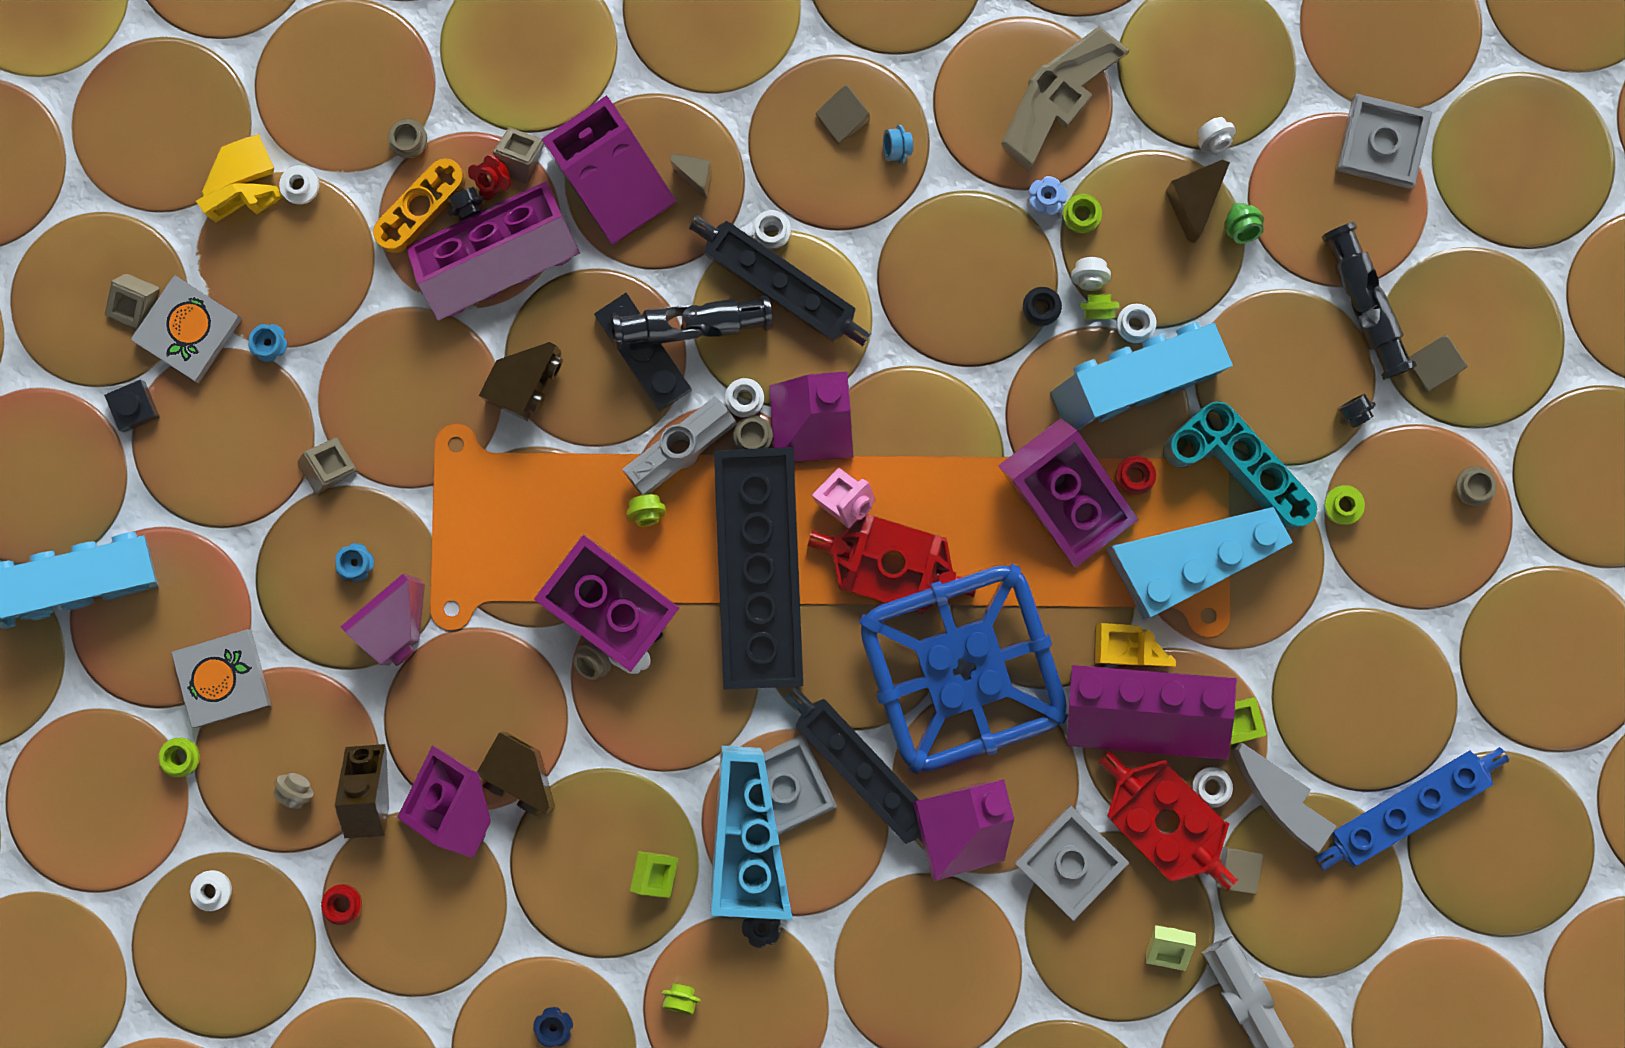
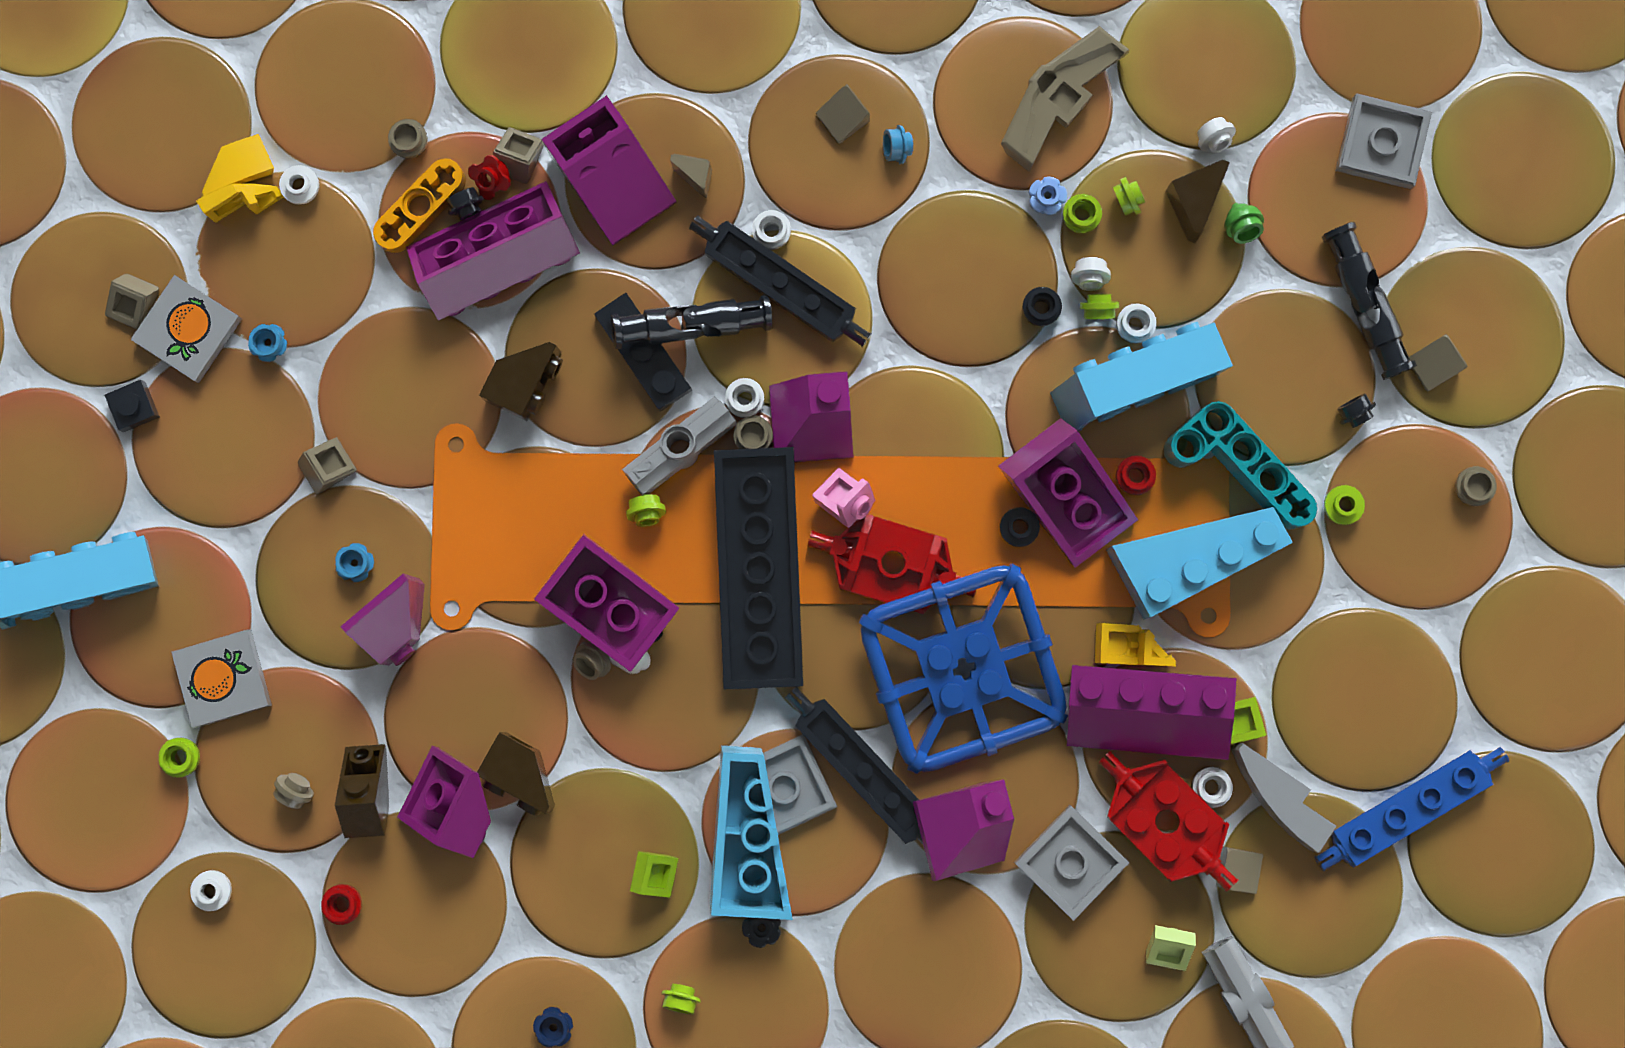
none -> black plate [1000,507,1040,547]
none -> lime plate [1113,177,1146,216]

